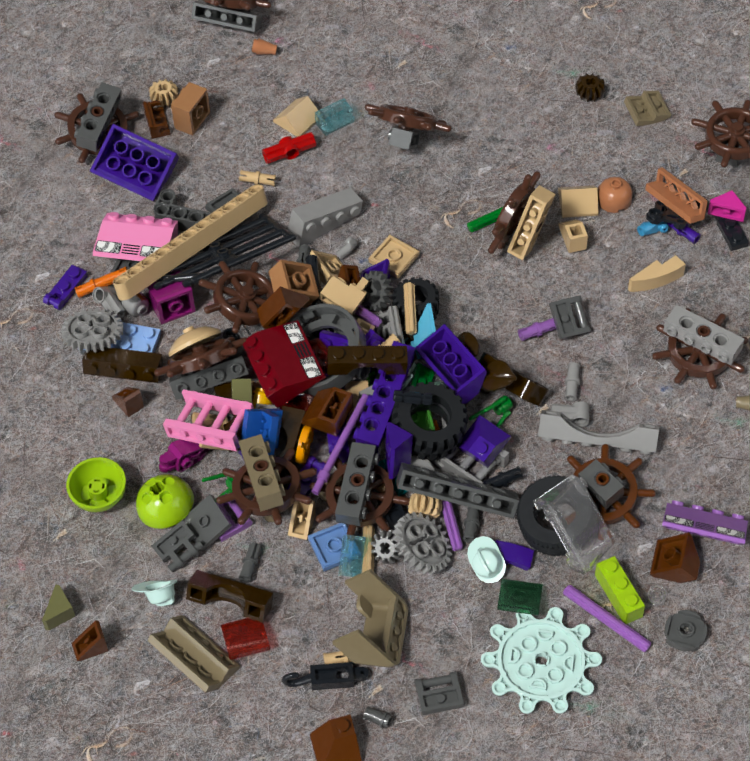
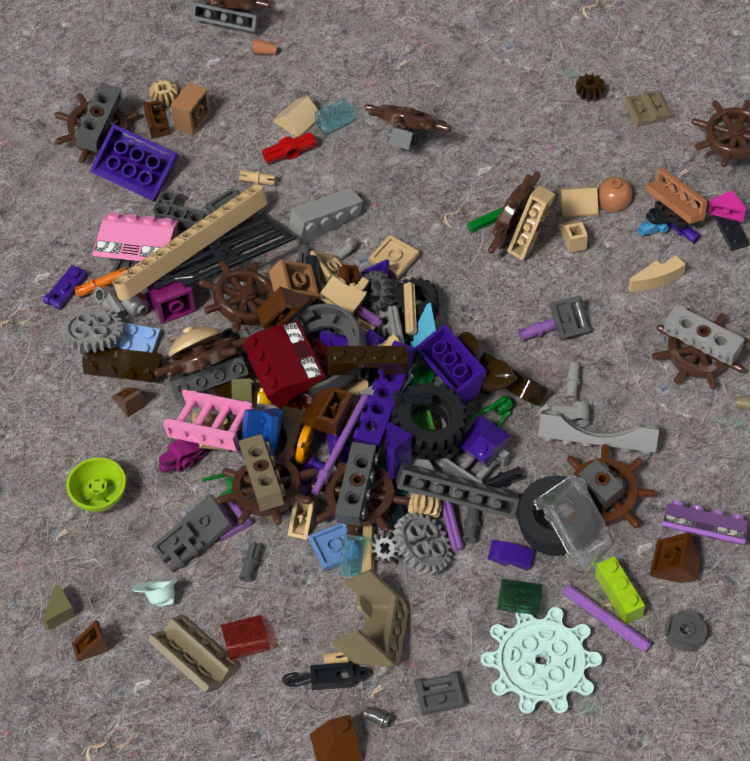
lime piece [136,474,194,529] -> none
dark brown arch [186,570,273,623] -> none
light aqua piece [467,536,506,583] -> none

